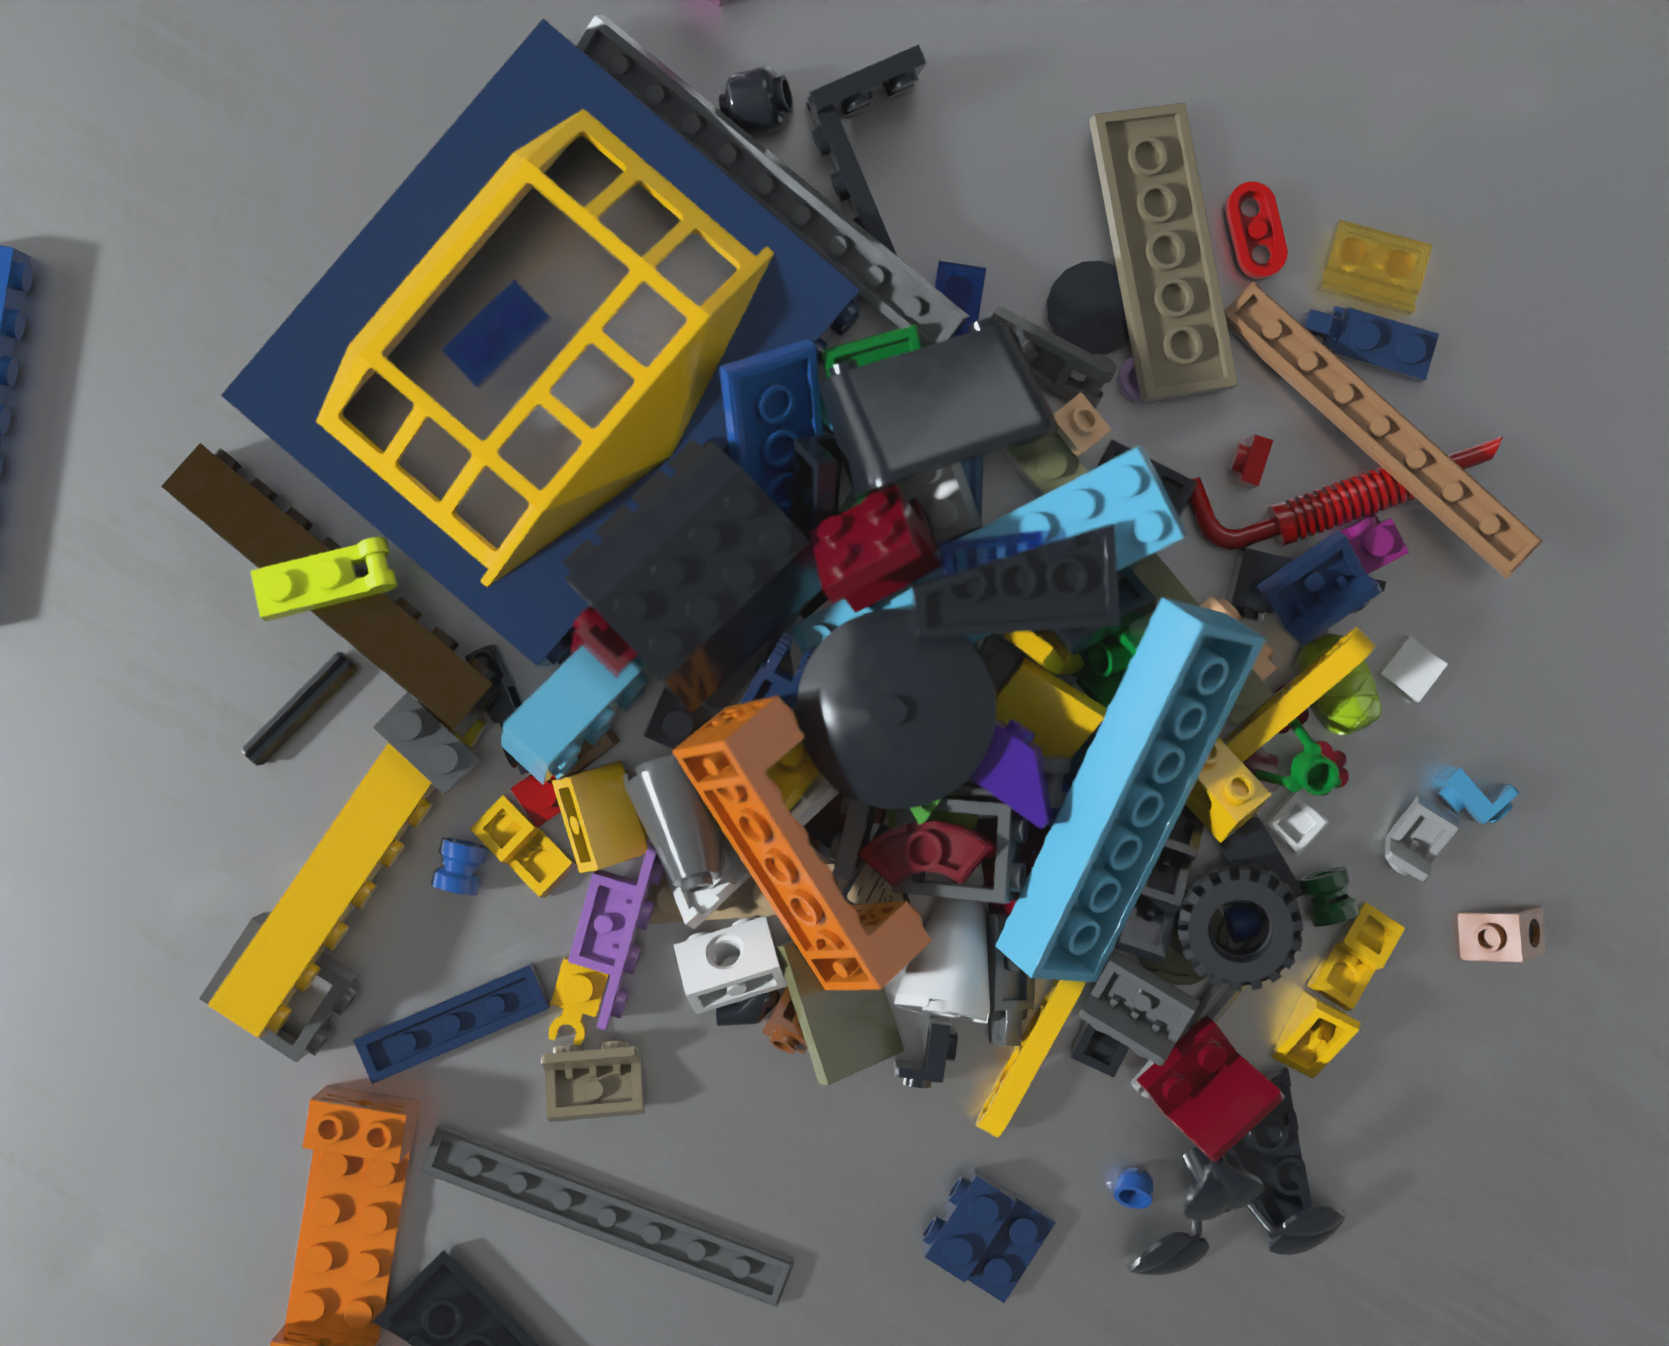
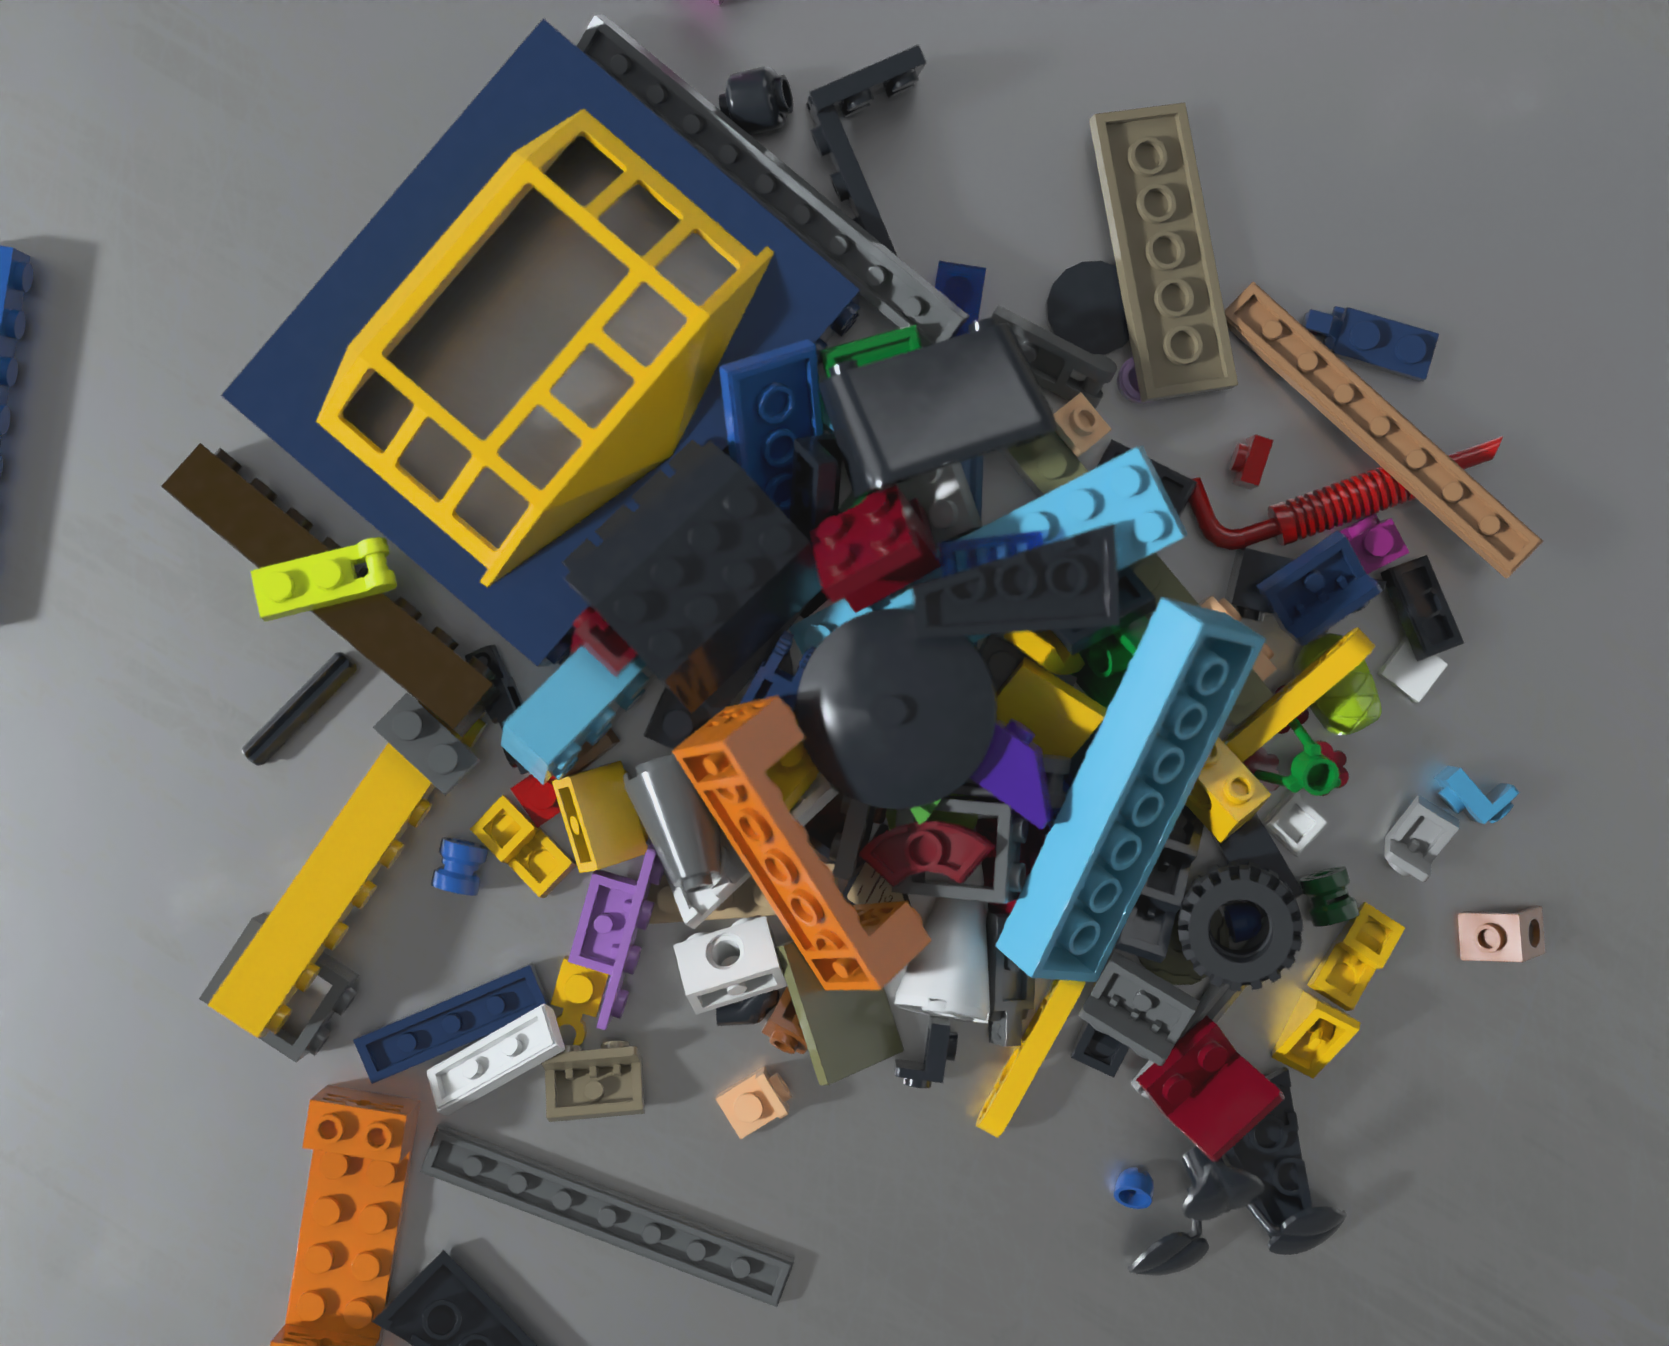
clear blue plate [441,279,552,389] -> none
dark blue plate [921,1168,1056,1303] -> none
red plate [1225,181,1288,280] -> none
clear yellow plate [1318,220,1433,315] -> none
none -> white tile [427,1004,565,1116]
none -> light nougat bracket [716,1066,792,1140]
none -> black plate [1380,555,1464,661]

